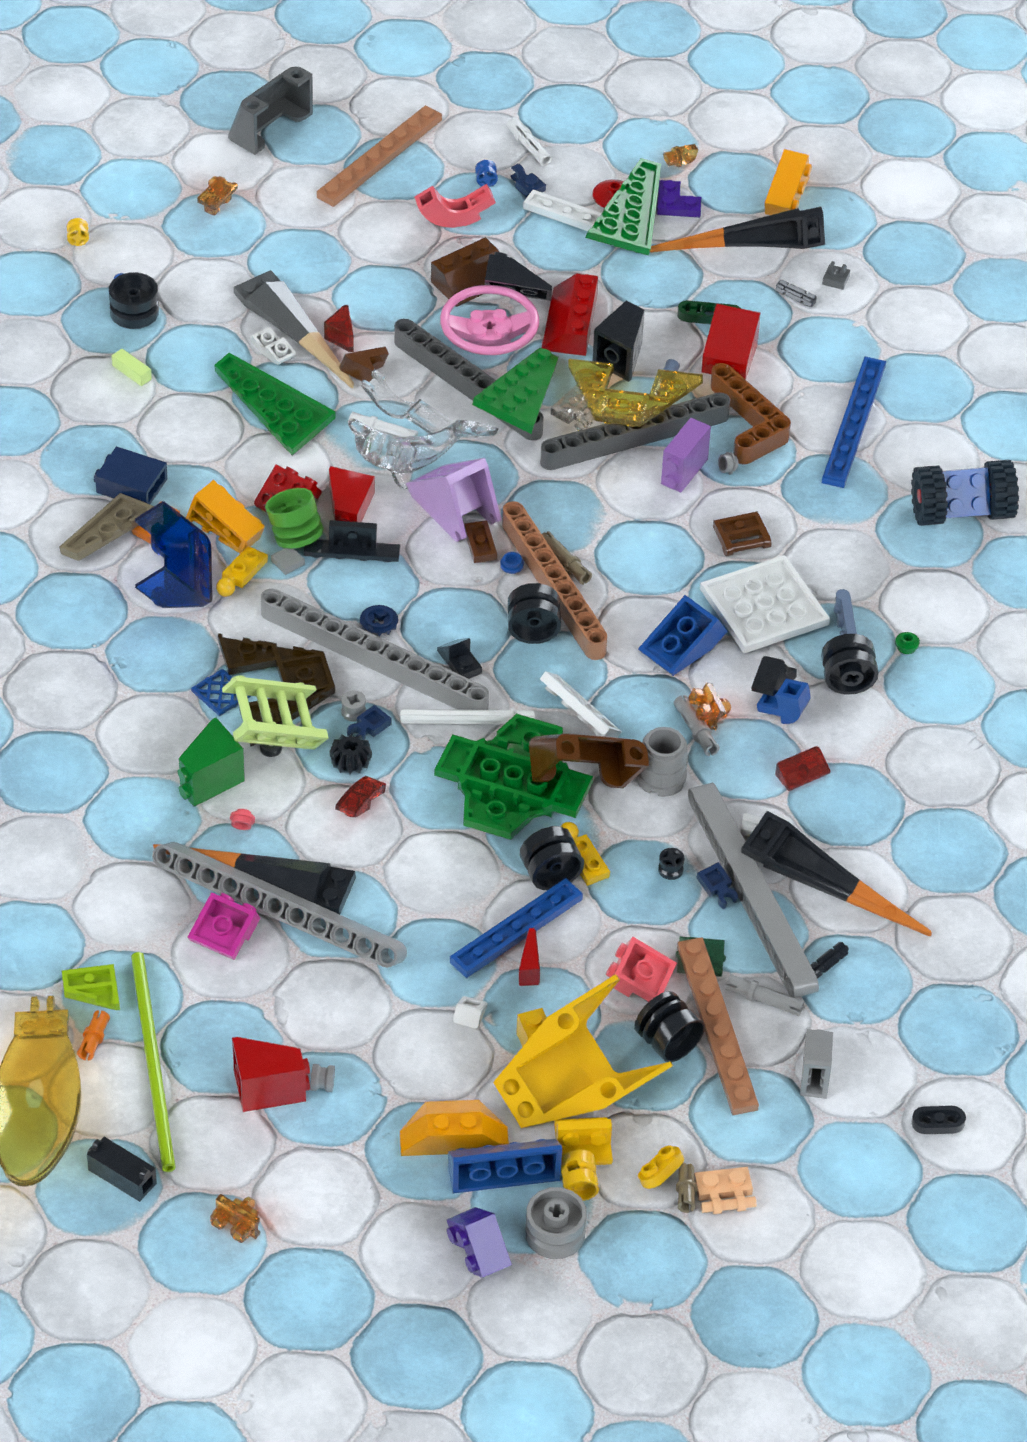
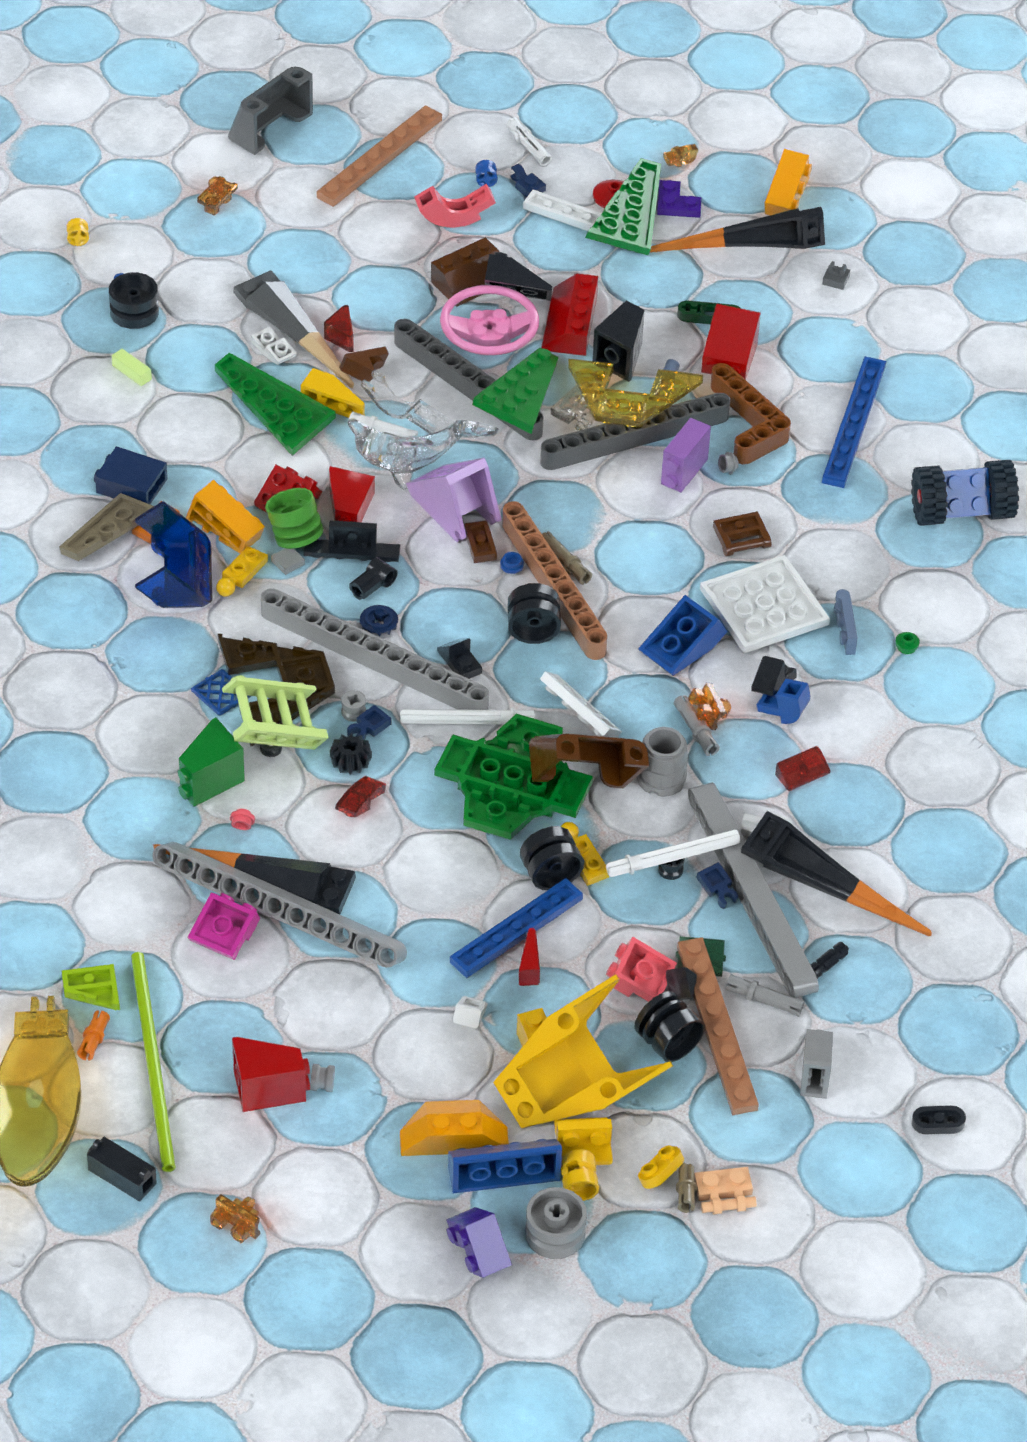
axle [775,280,817,307] -> none
black wheel [821,634,879,695] -> none
none -> yellow slope [301,368,365,418]
none -> black piece [349,557,398,600]
none -> white axle [606,829,740,877]
none -> black slope [666,967,697,1000]

